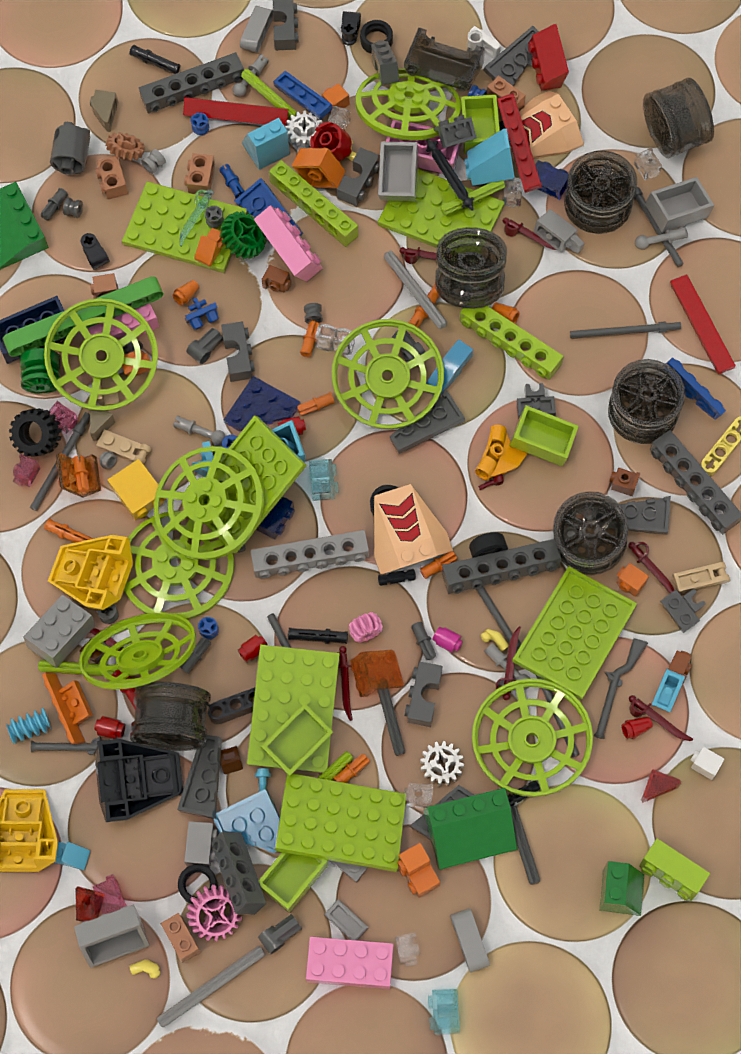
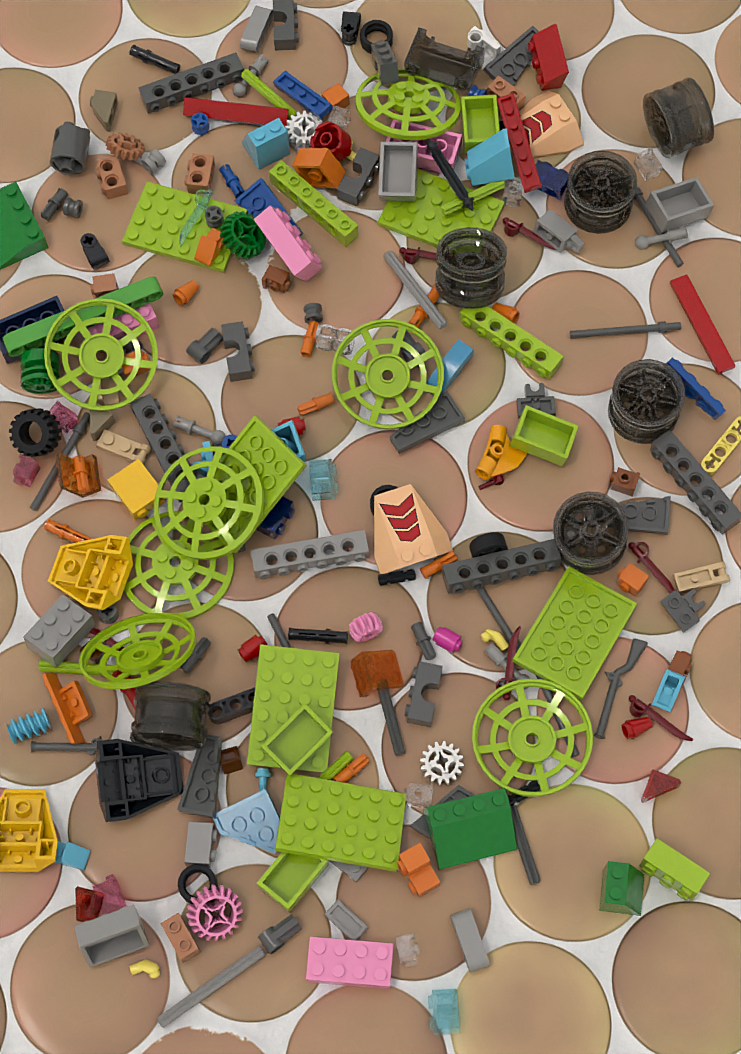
red brick [94,716,126,739] -> none
light grey plate [99,451,117,469] -> none
blue hips [185,297,219,330] -> none
blue wheel [198,617,219,640] -> none
dark grey brick [211,831,267,915] -> none
clear blue plate [223,376,301,431] -> none
dark red sword [337,646,353,721] -> none
dark grey bracket [433,115,477,148] -> none
white brick [691,747,724,780] -> none
none -> dark grey brick [130,394,198,503]

